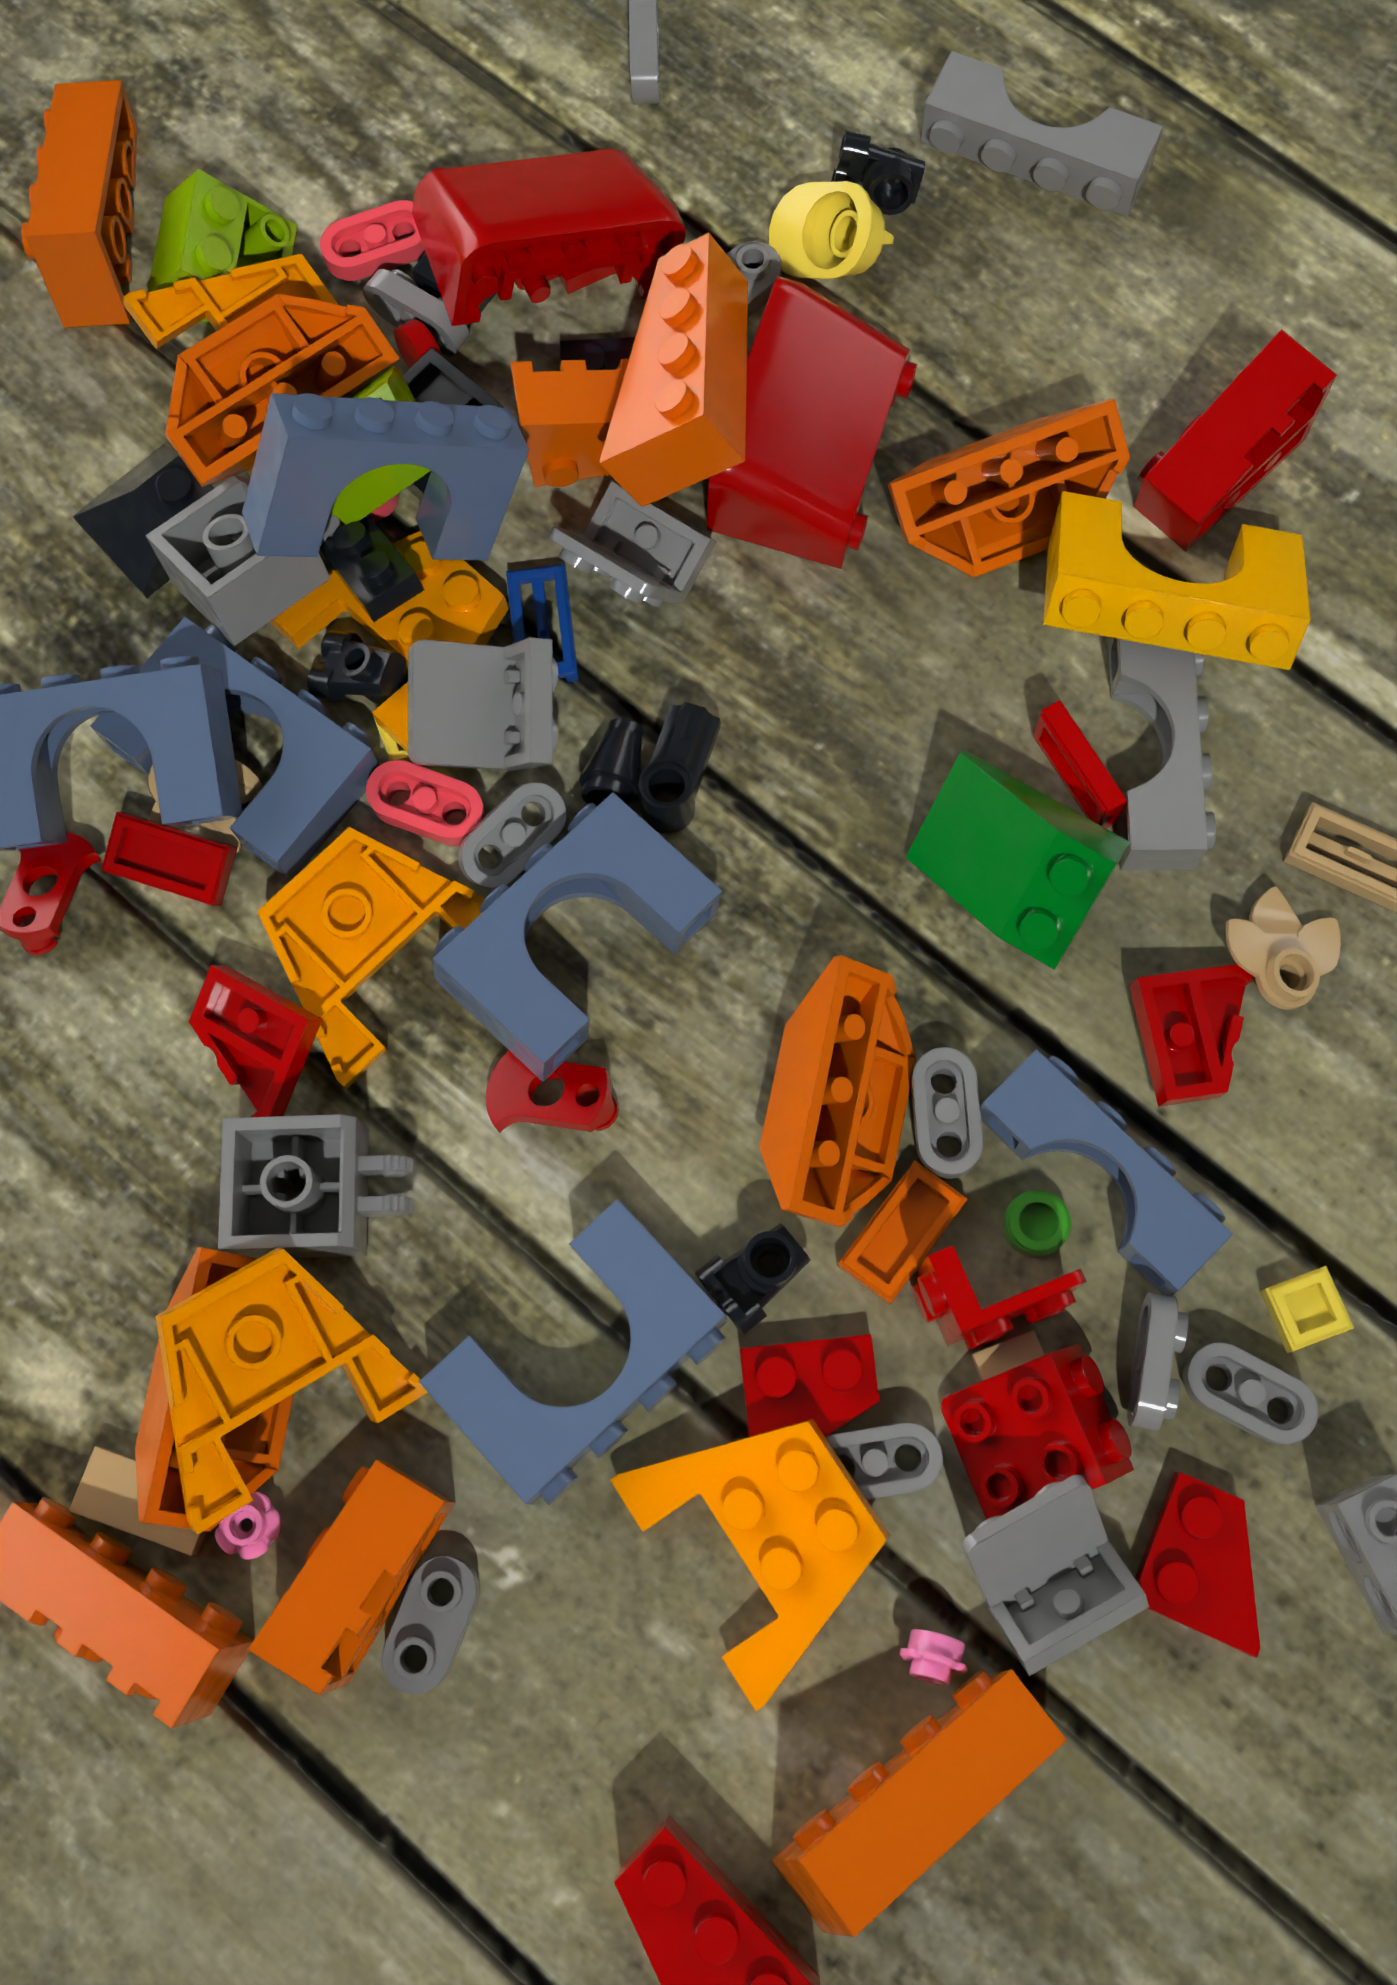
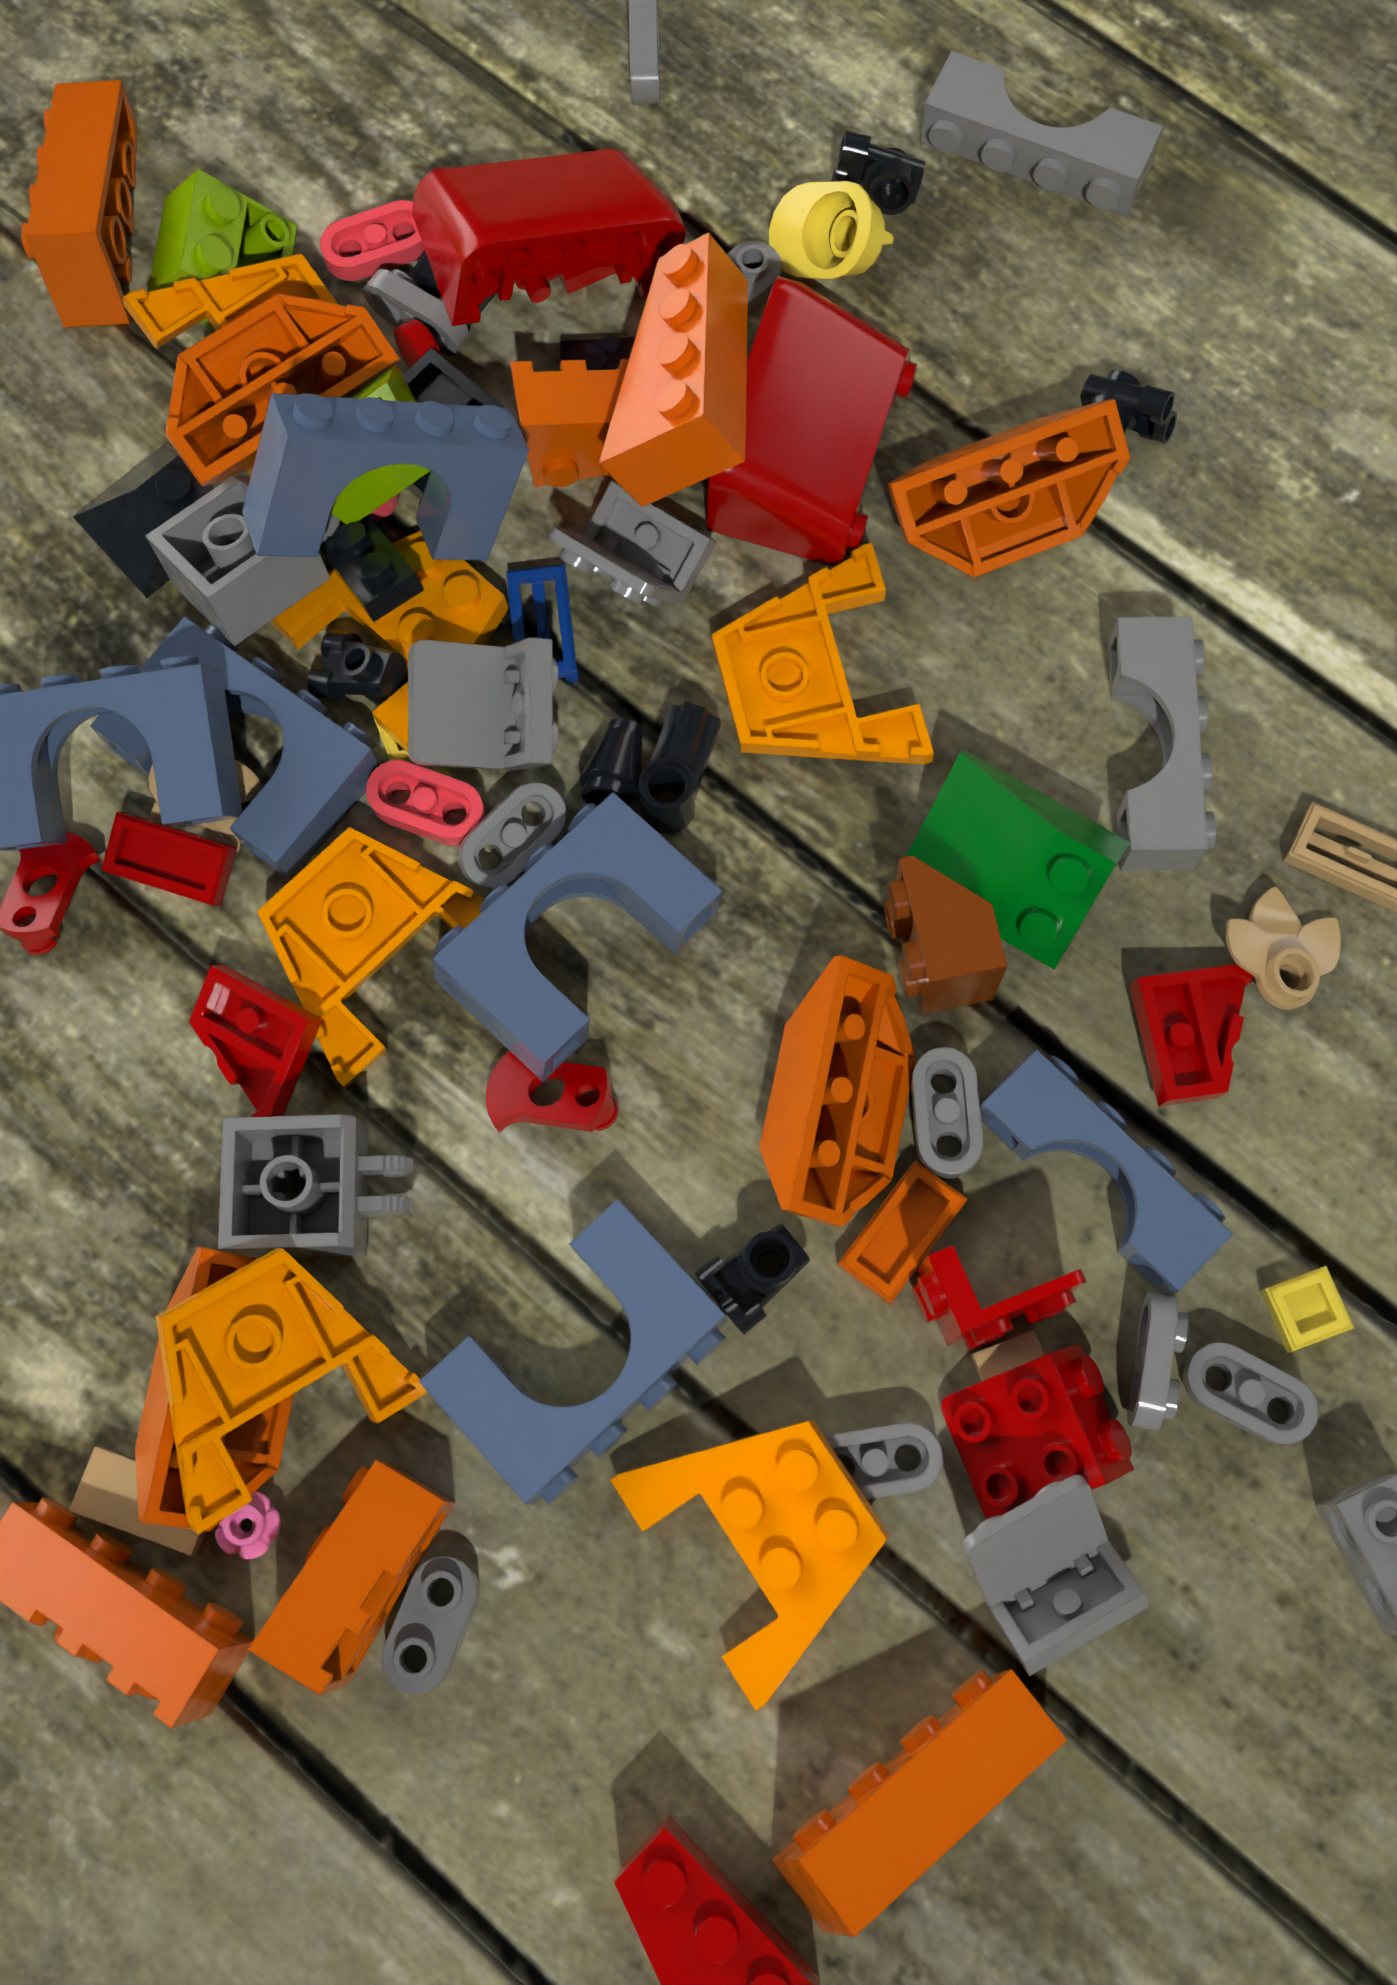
red wing [740,1334,880,1438] -> none
bright pink plate [900,1629,968,1686] -> none
bright green tile [1003,1190,1071,1258] -> none
red tile [1033,700,1127,828] -> none
yellow arch [1043,491,1311,670] -> none
red wedge [1133,329,1337,552] -> none
red wing [1135,1472,1261,1658] -> none
none -> light orange wing [712,543,934,765]
none -> dark orange slope [884,856,1008,1015]
none -> black plate [1080,370,1177,444]

